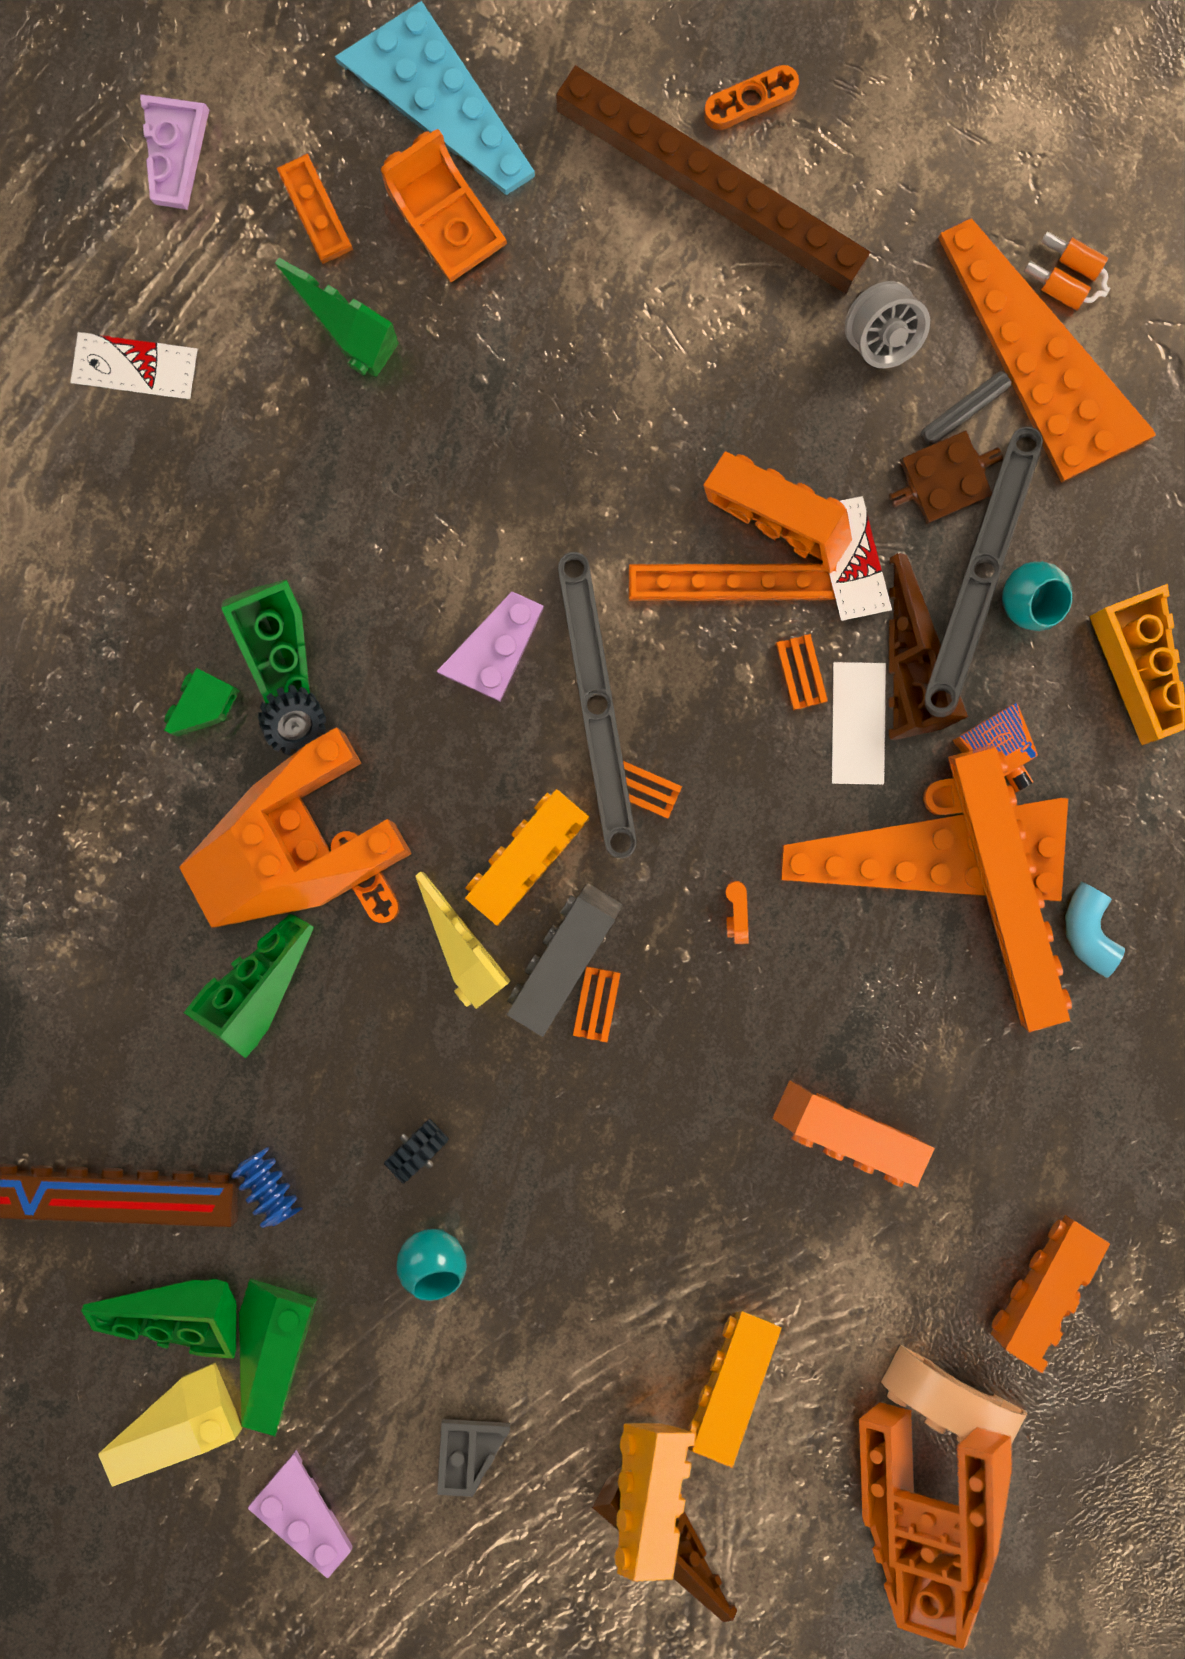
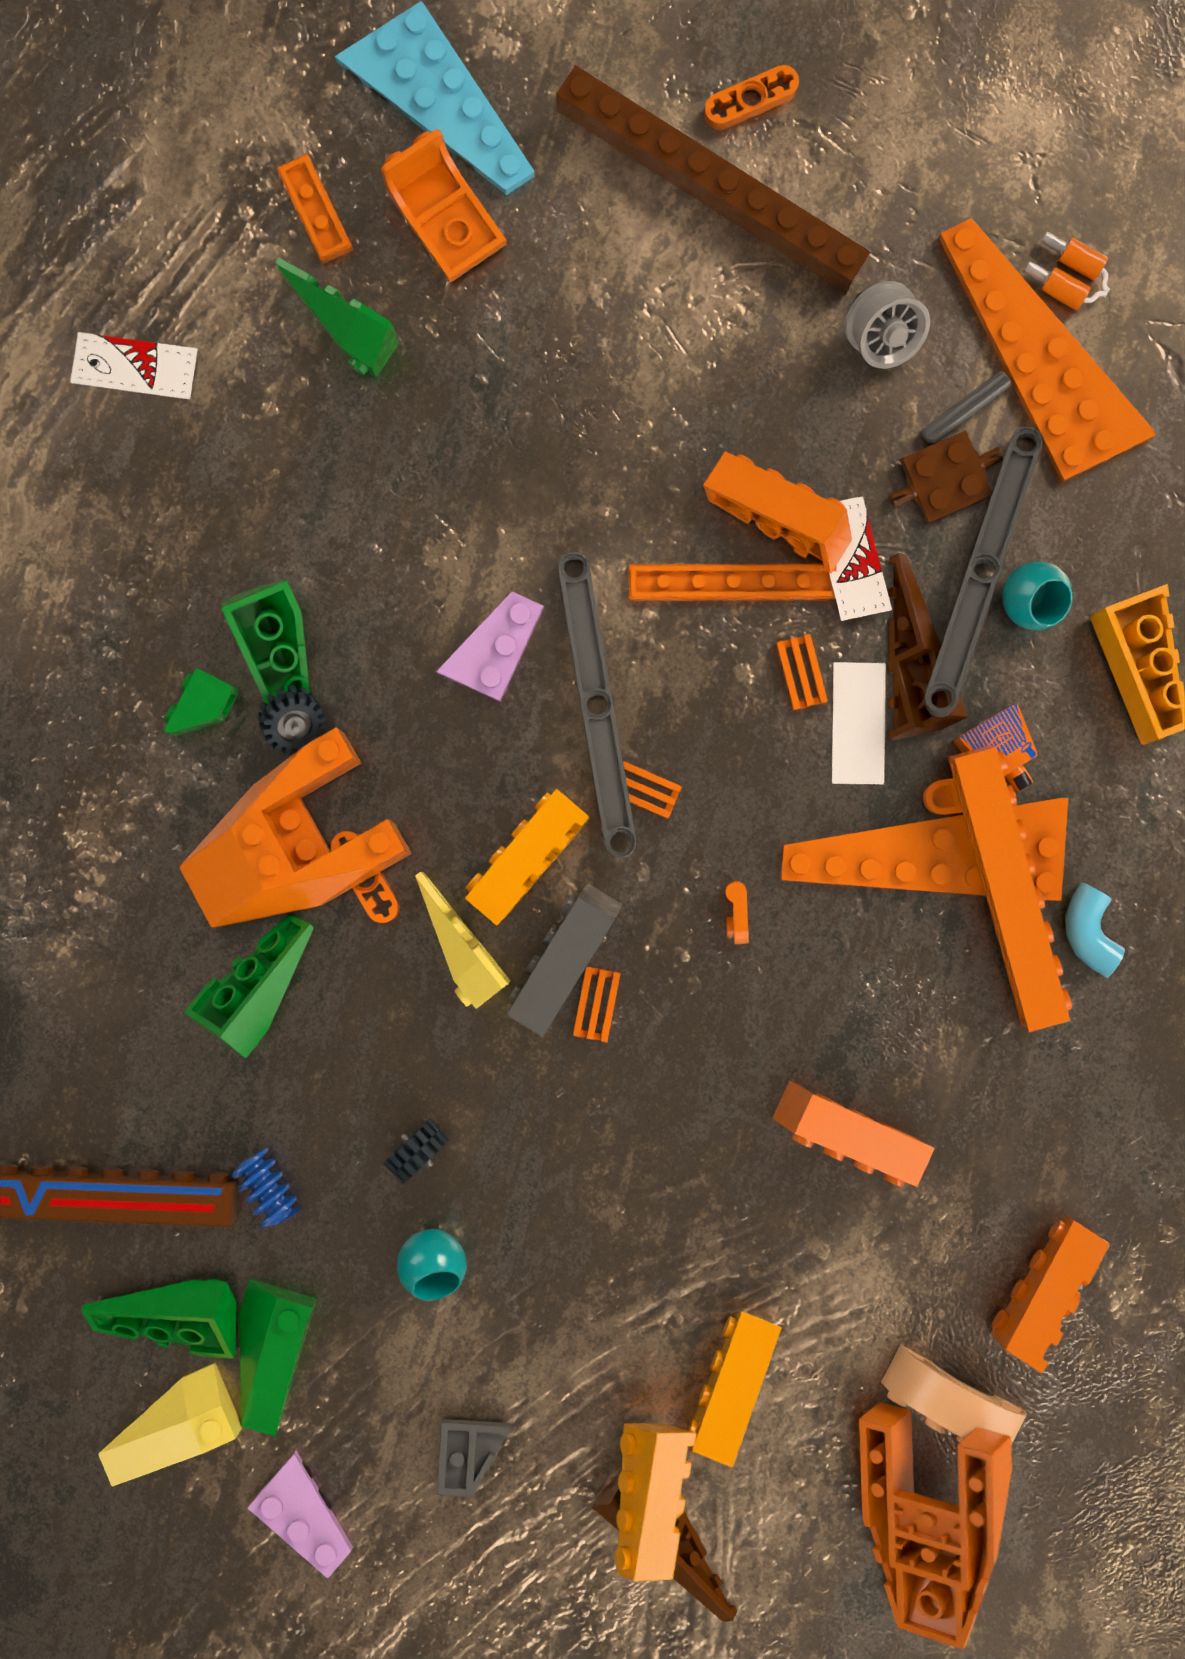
lavender wing [140,94,209,209] -> none

